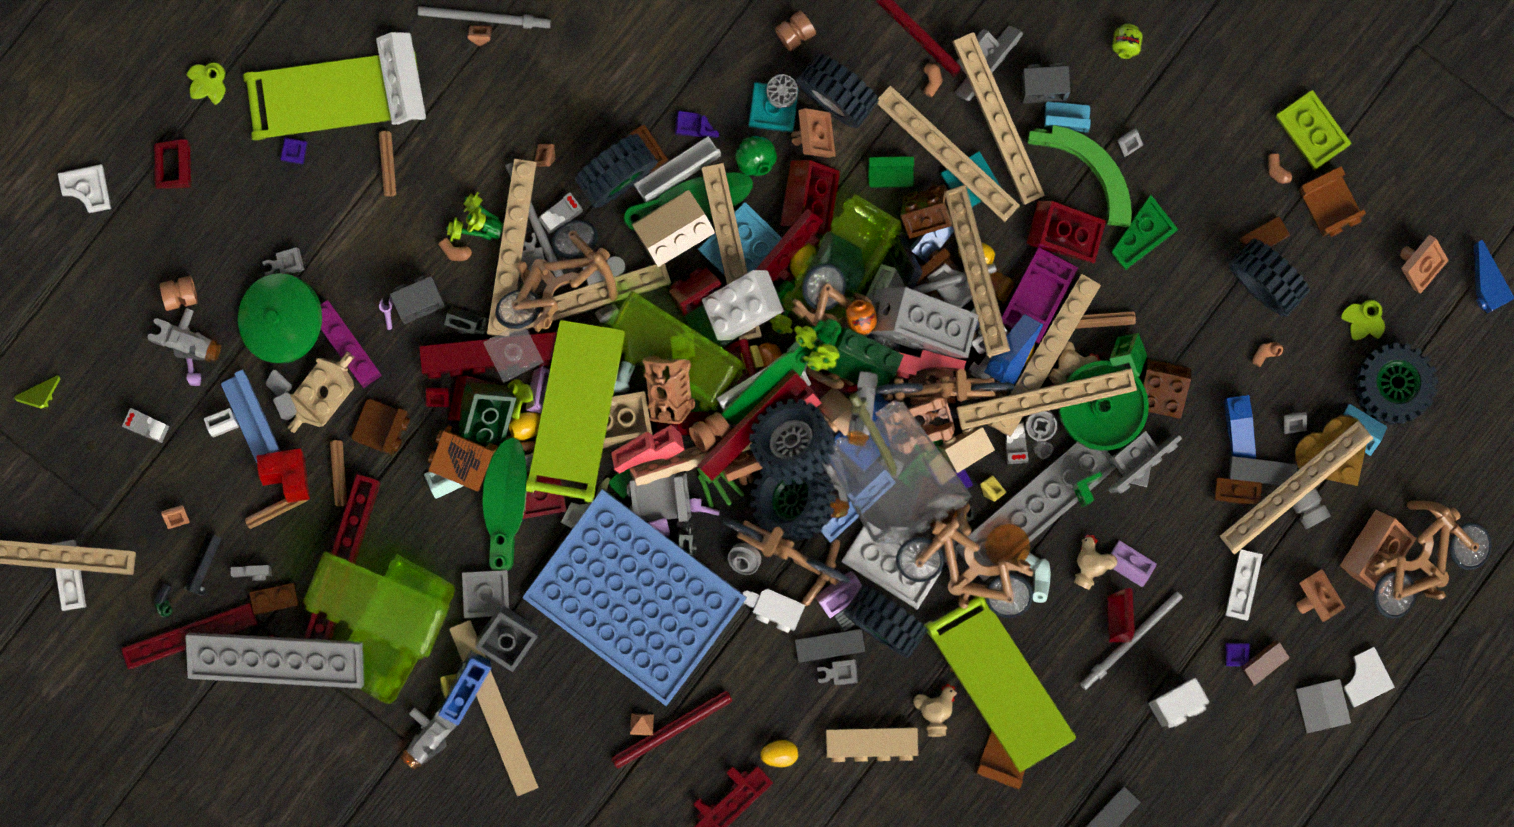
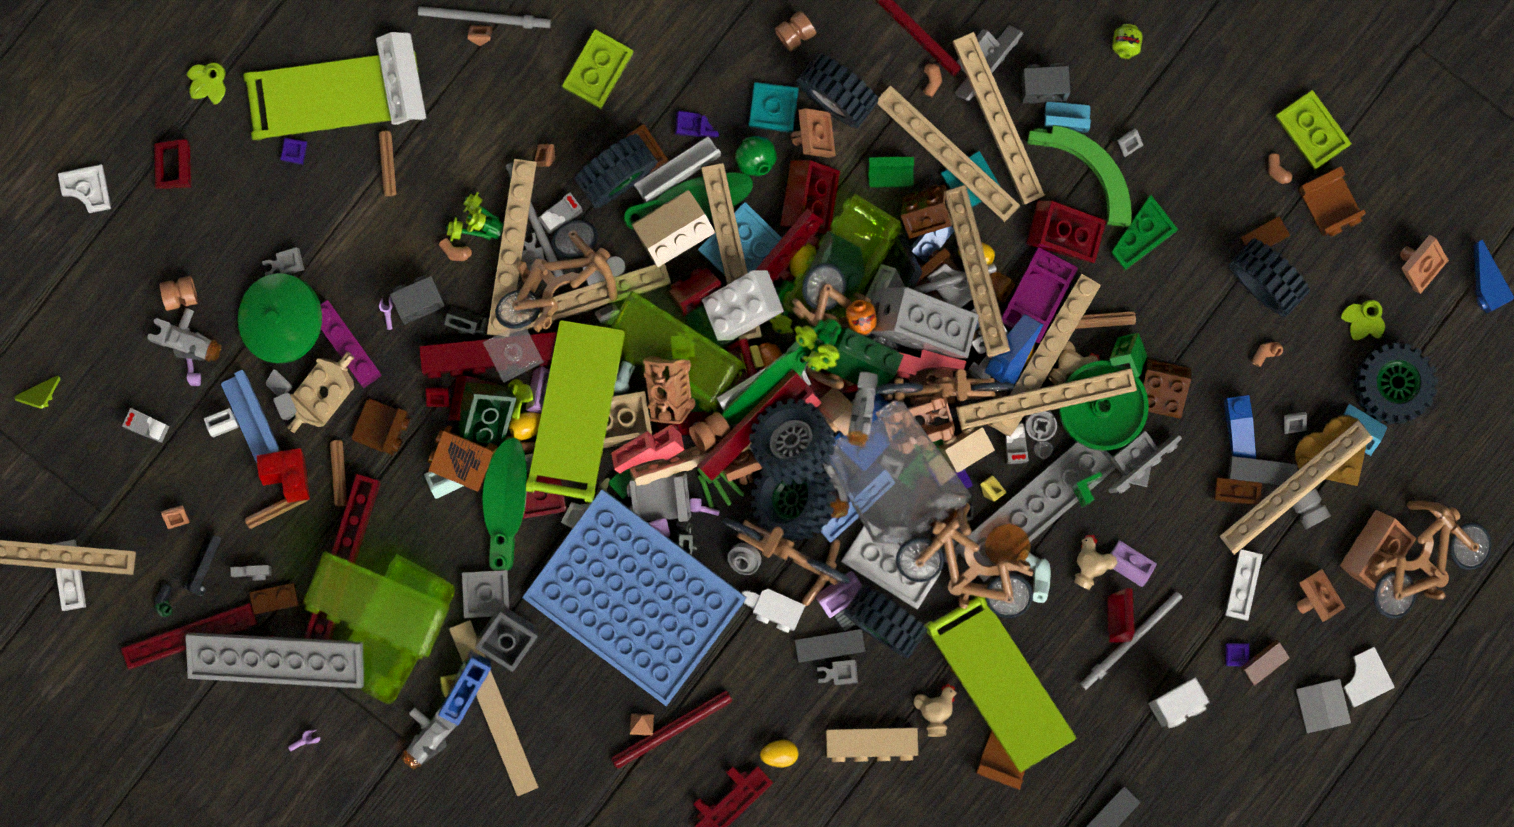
light grey wheel [767,74,798,108] -> none
olive sword [849,393,897,476] -> none
none -> lavender hand [288,729,320,751]
none -> lime plate [562,29,634,109]

